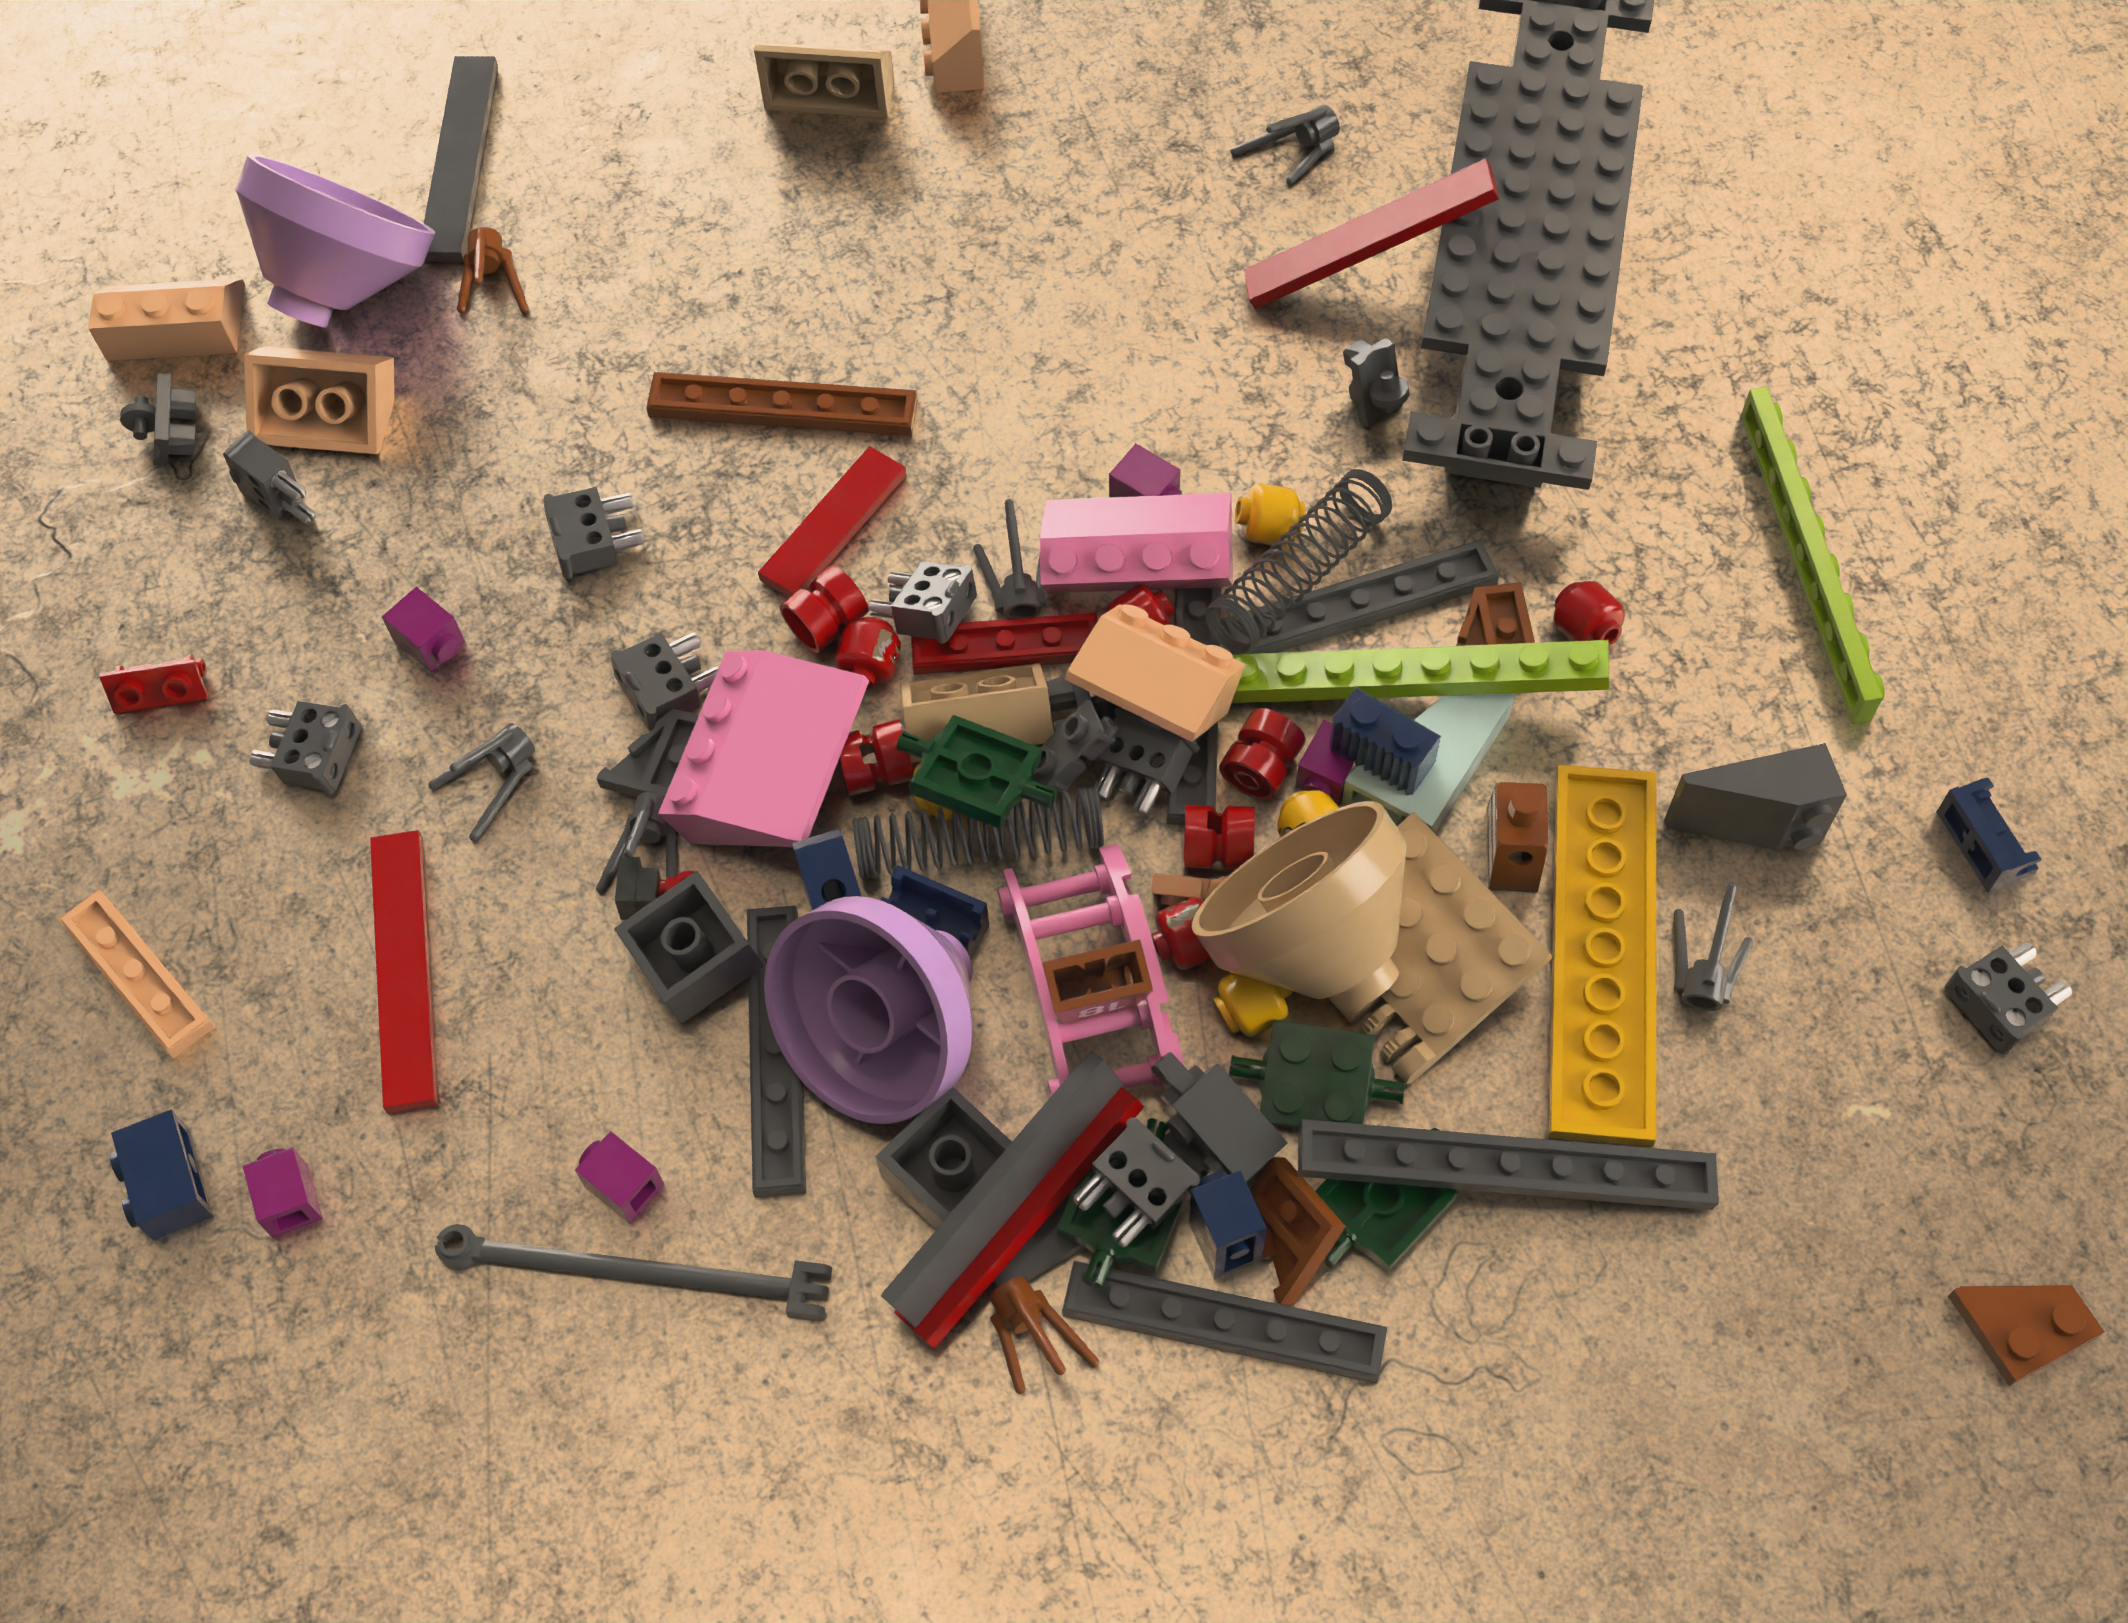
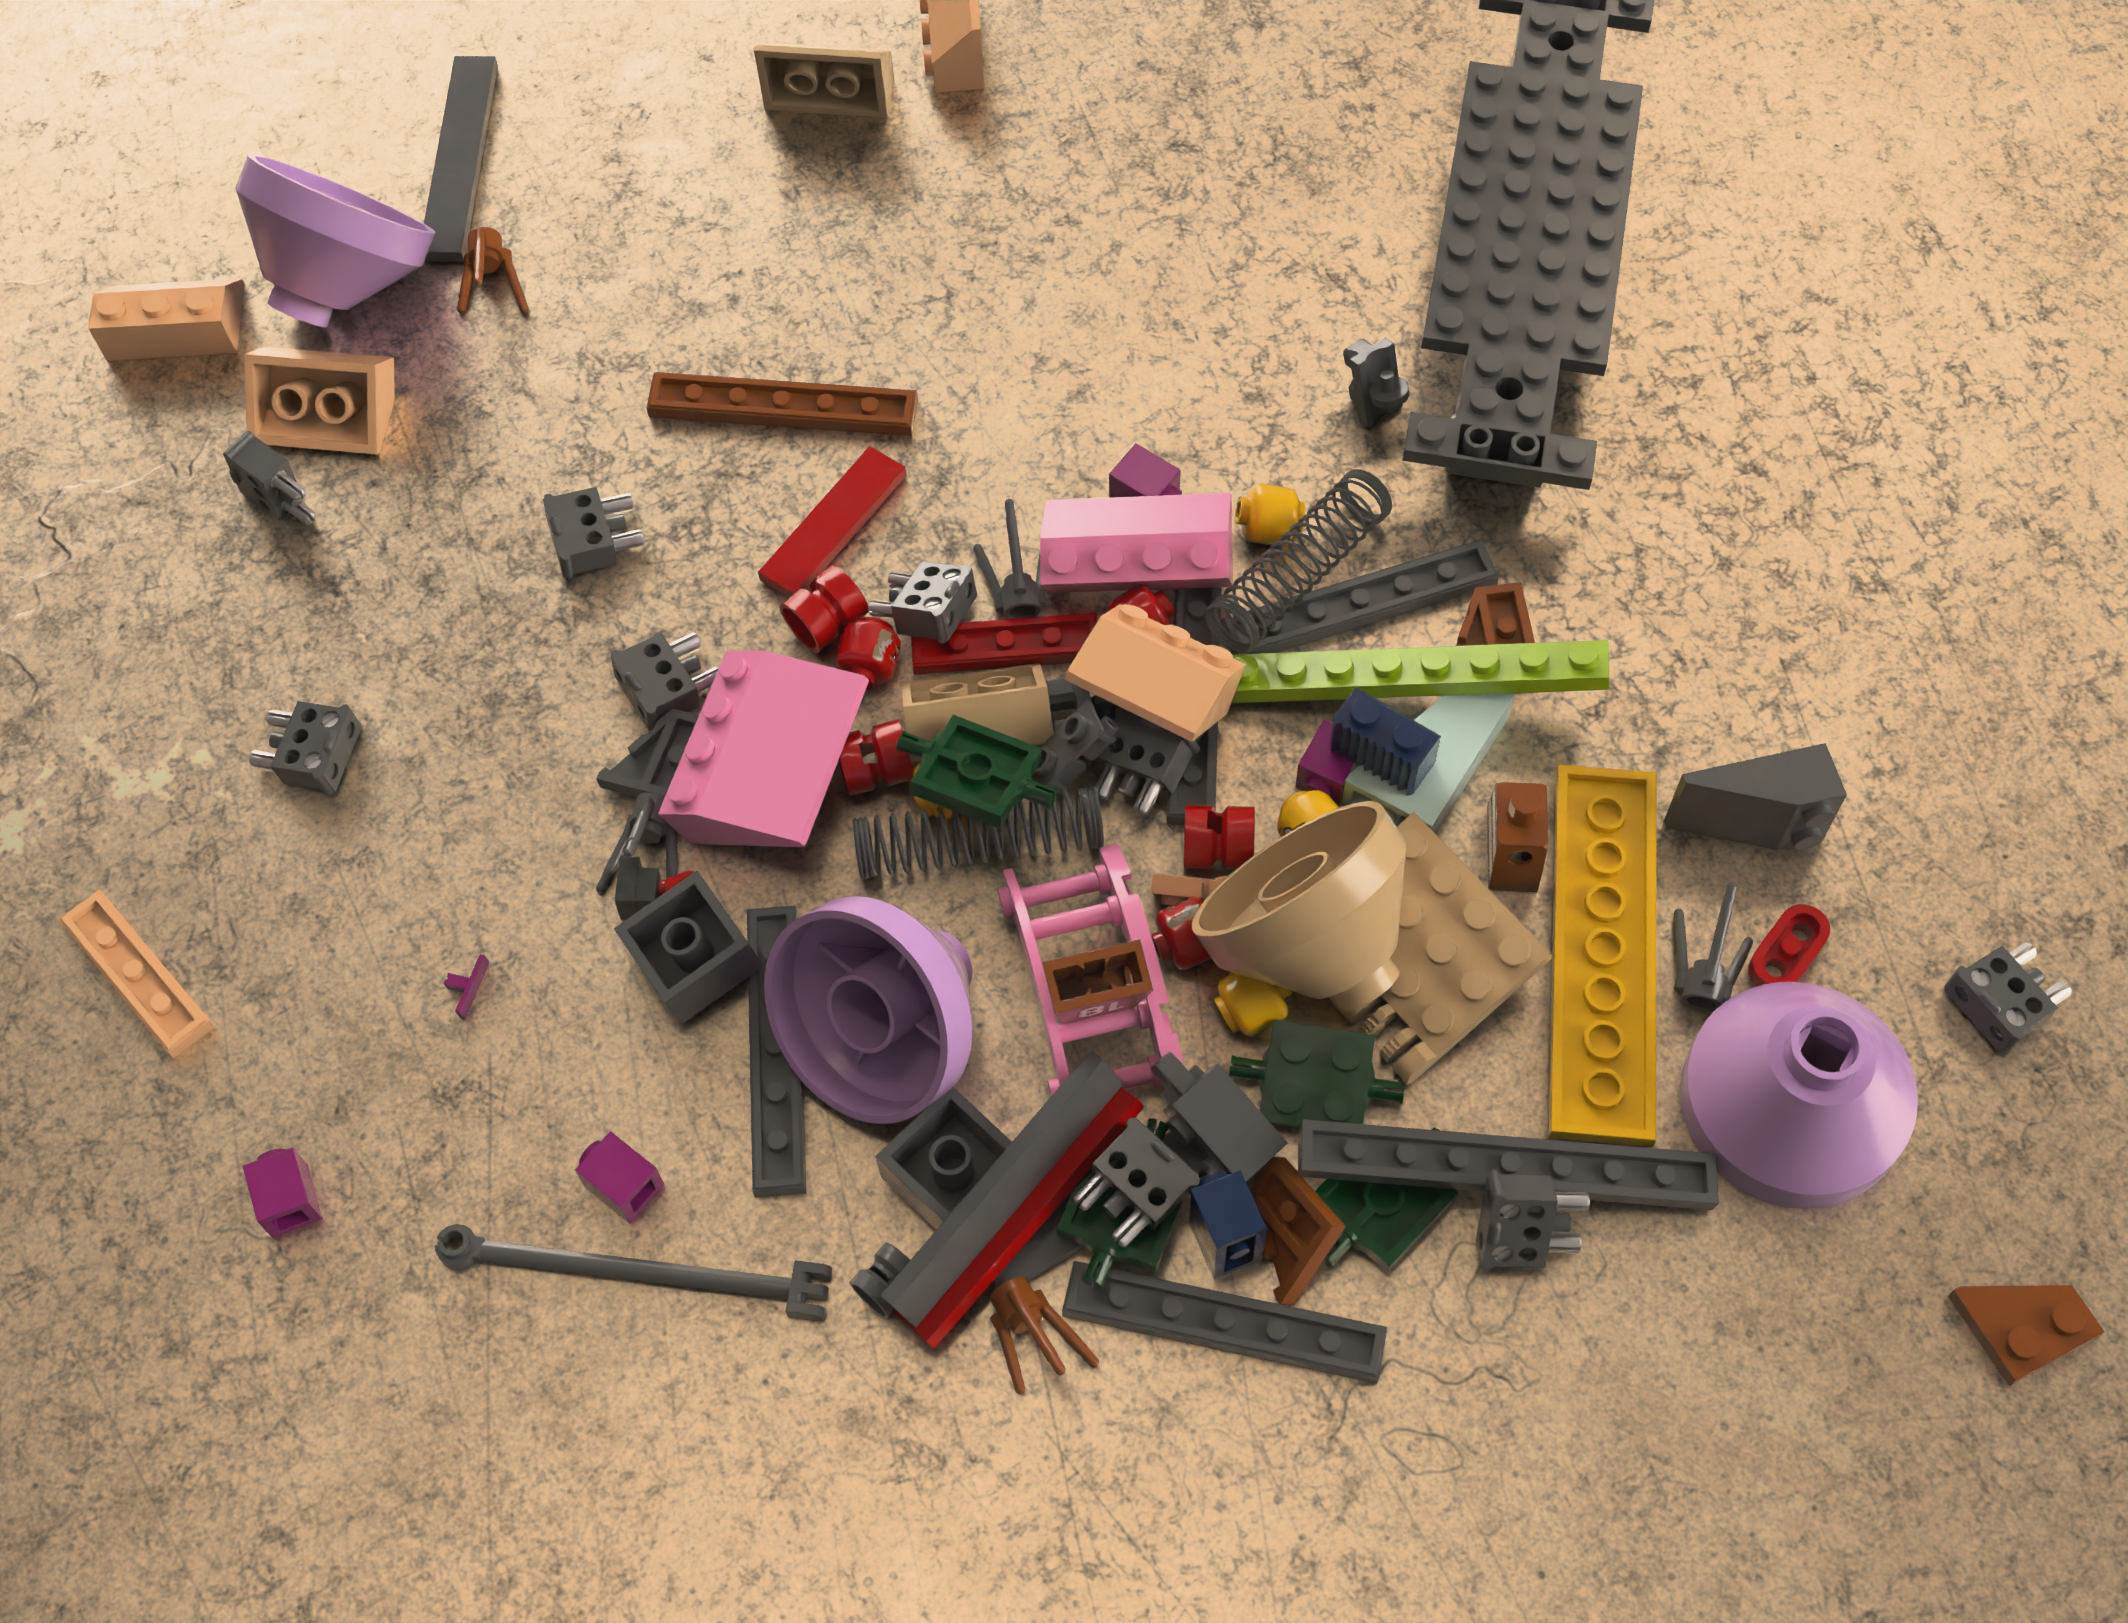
red hinge [99,655,208,714] -> none
dark blue brick [109,1109,214,1240] -> none
dark grey hips [120,373,196,466] -> none
red tile [370,830,438,1114] -> none
magenta brick [382,586,465,672] -> none
dark grey plant [428,723,535,841] -> none
dark blue torso [792,829,862,911] -> none
dark blue hinge [880,865,989,960] -> none
red wheel [1219,708,1306,800] -> none
dark grey plant [1231,105,1340,185] -> none
tile [1244,159,1499,309] -> none
red head [1553,581,1625,646] -> none
lime plate [1740,386,1885,724] -> none
dark blue hinge [1936,778,2042,893] -> none
none -> magenta piece [444,954,490,1019]
none -> dark grey wheel [849,1242,910,1318]
none -> dark grey piece [1476,1170,1590,1270]
none -> lavender cone [1680,982,1918,1209]
none -> red plate [1748,904,1830,987]

